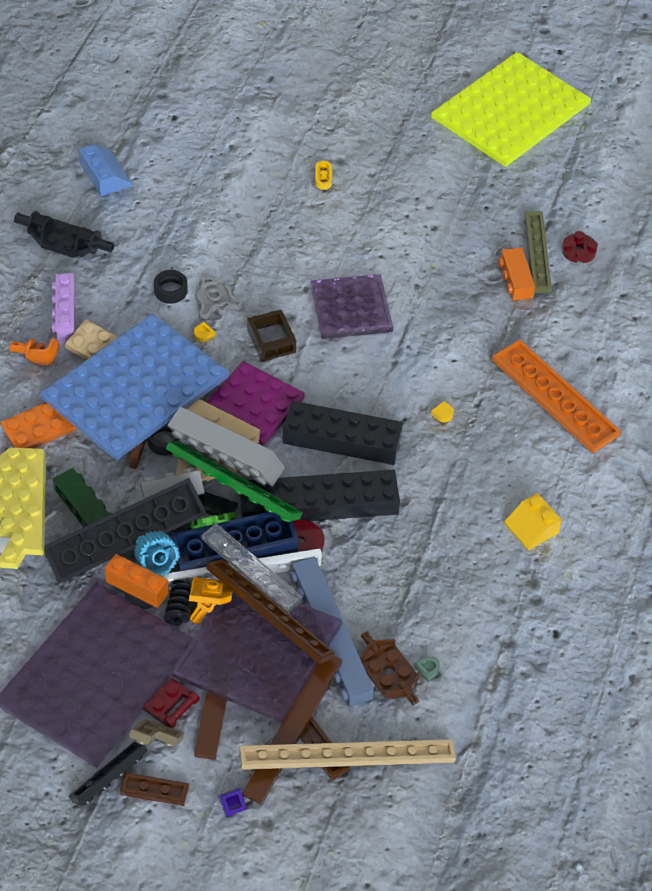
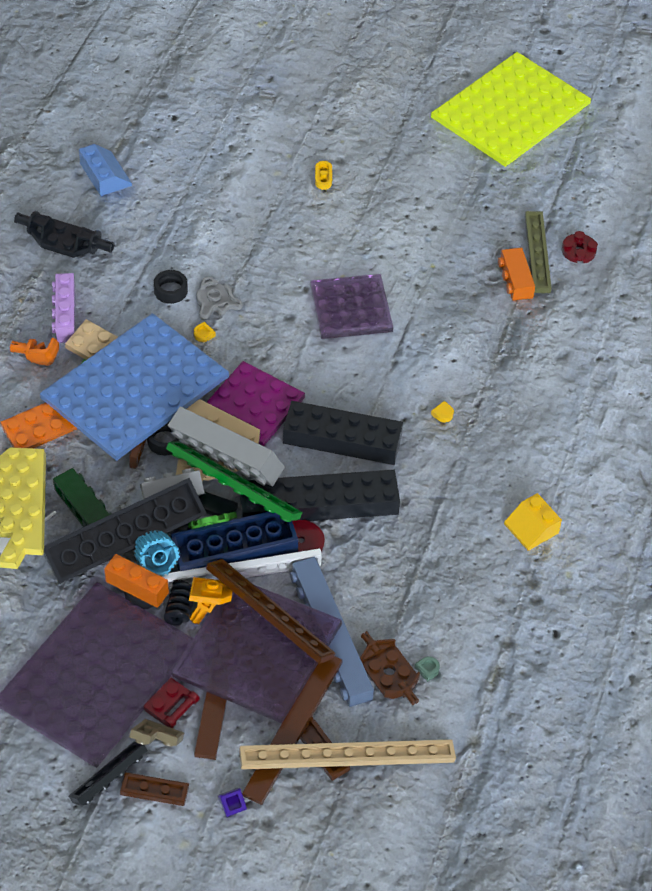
clear plate [201,523,302,613] -> none
dark brown window [247,309,297,362] -> none
orange plate [492,339,621,454] -> none

